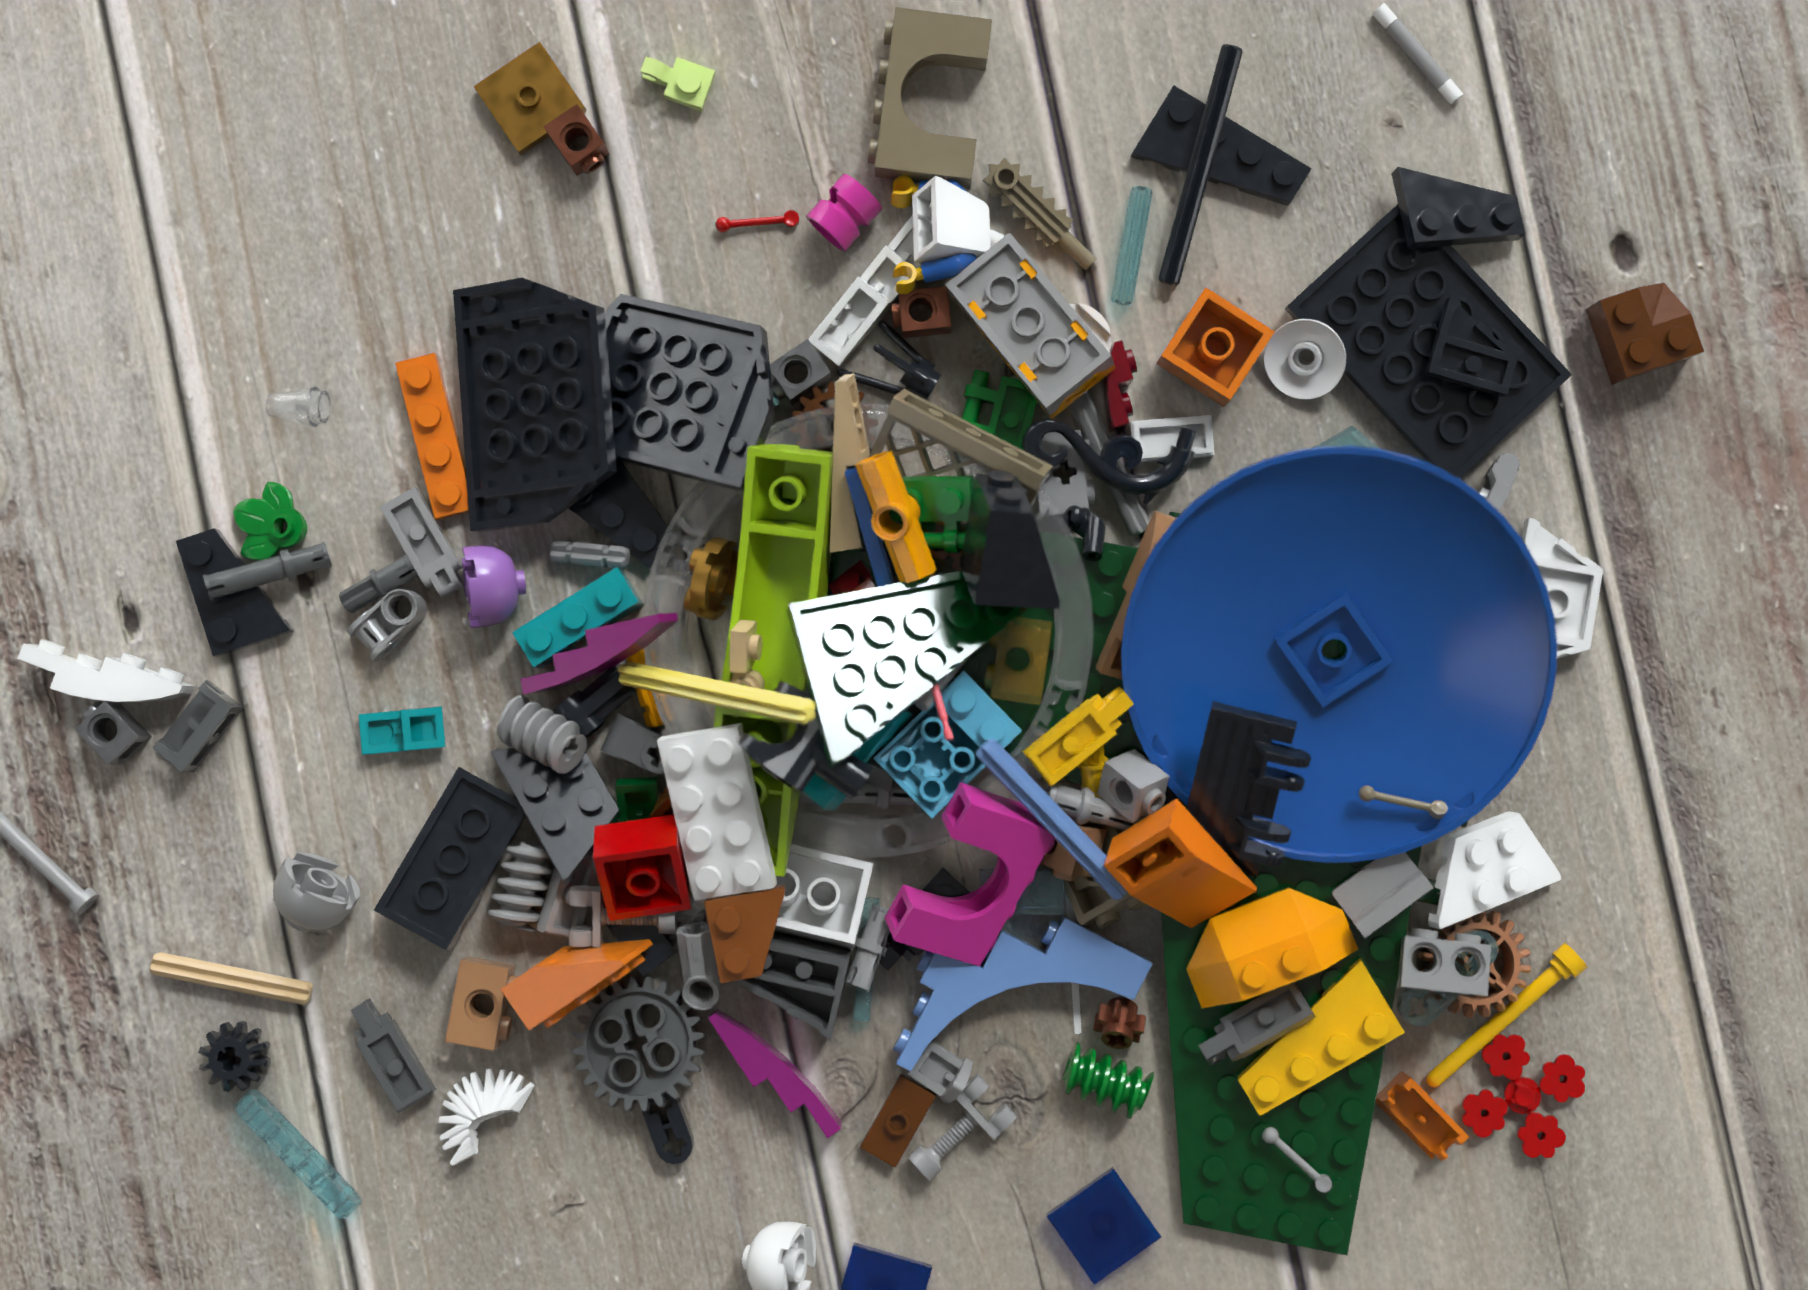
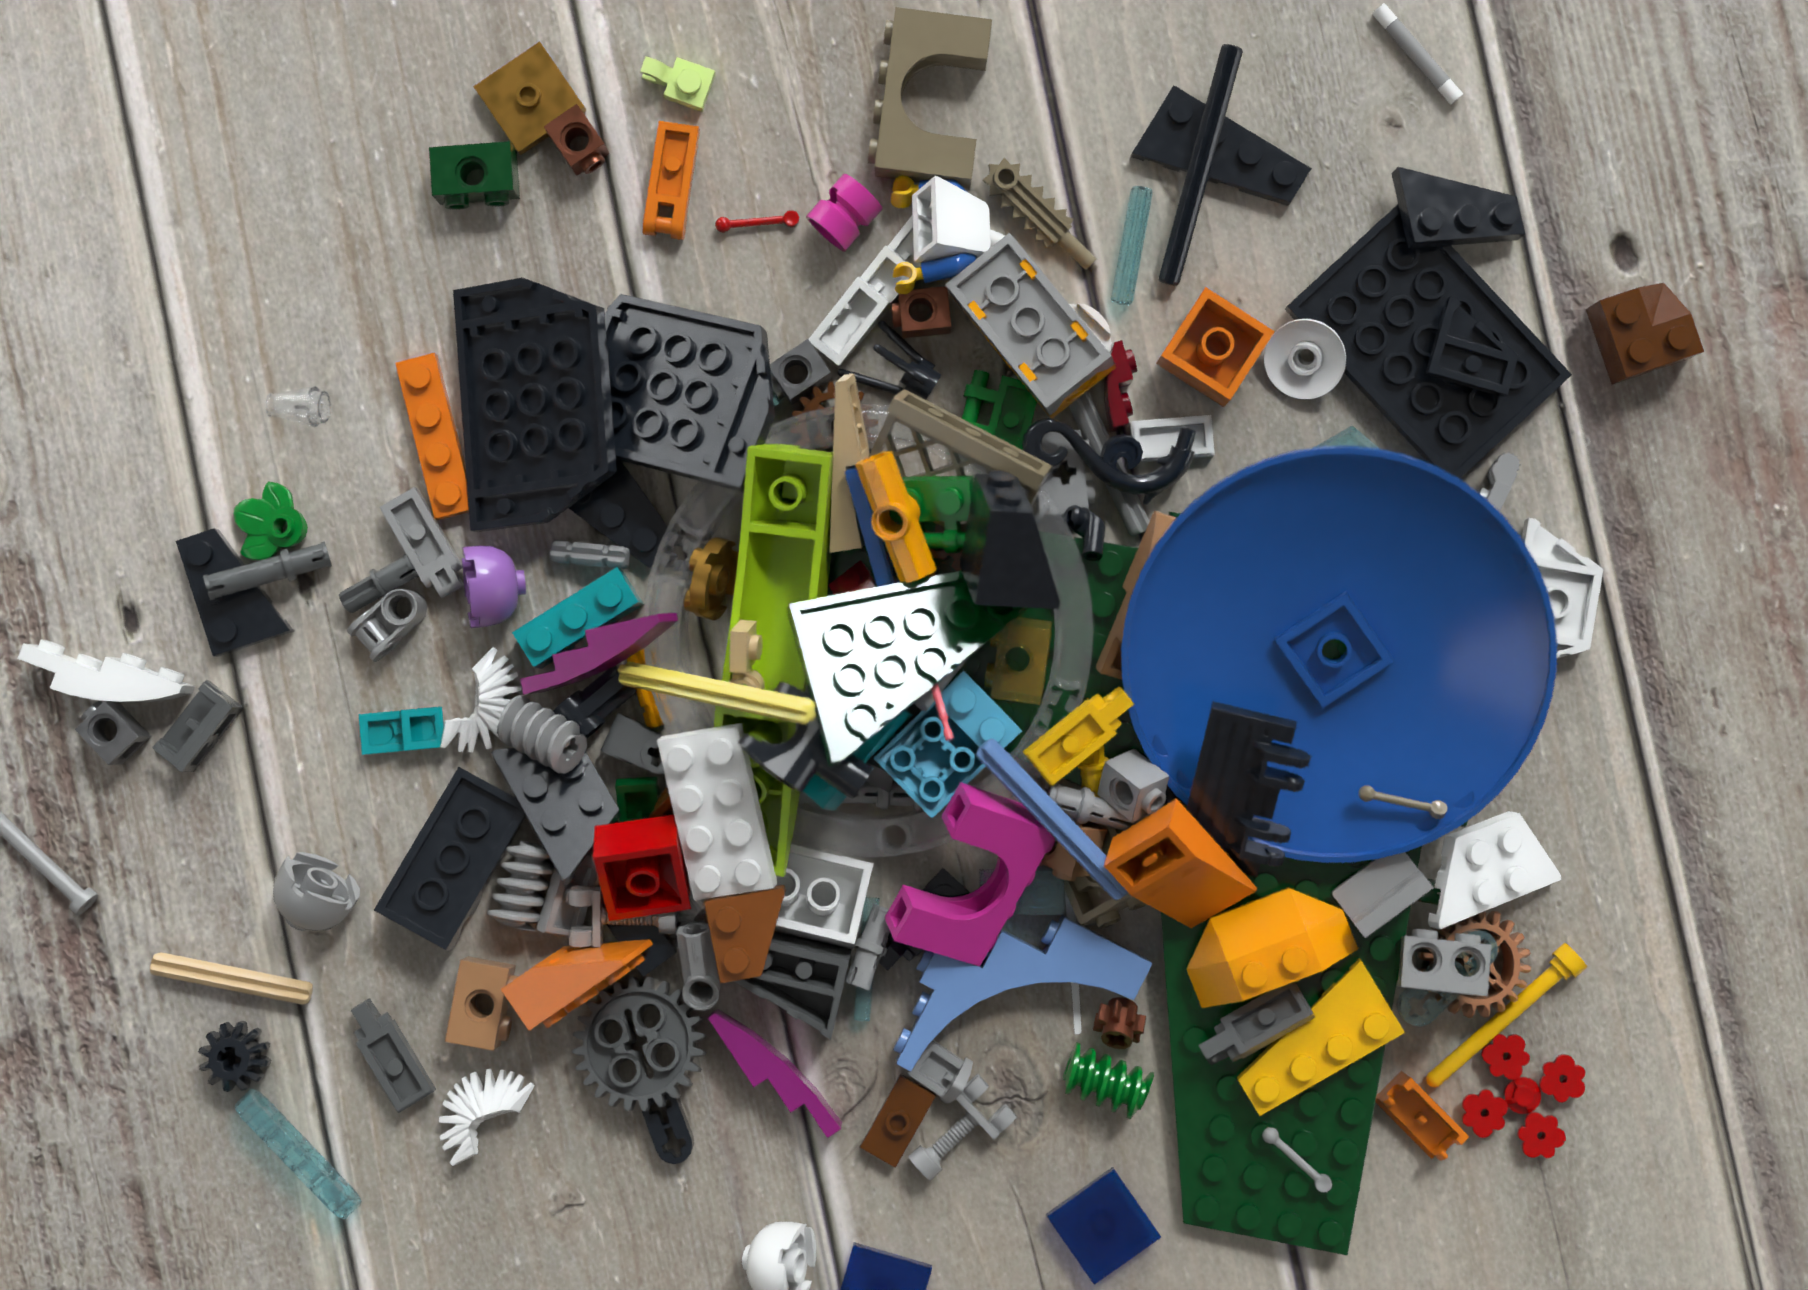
none -> dark green brick [429,141,520,210]
none -> white hair [440,647,522,752]
none -> orange plate [643,121,700,240]

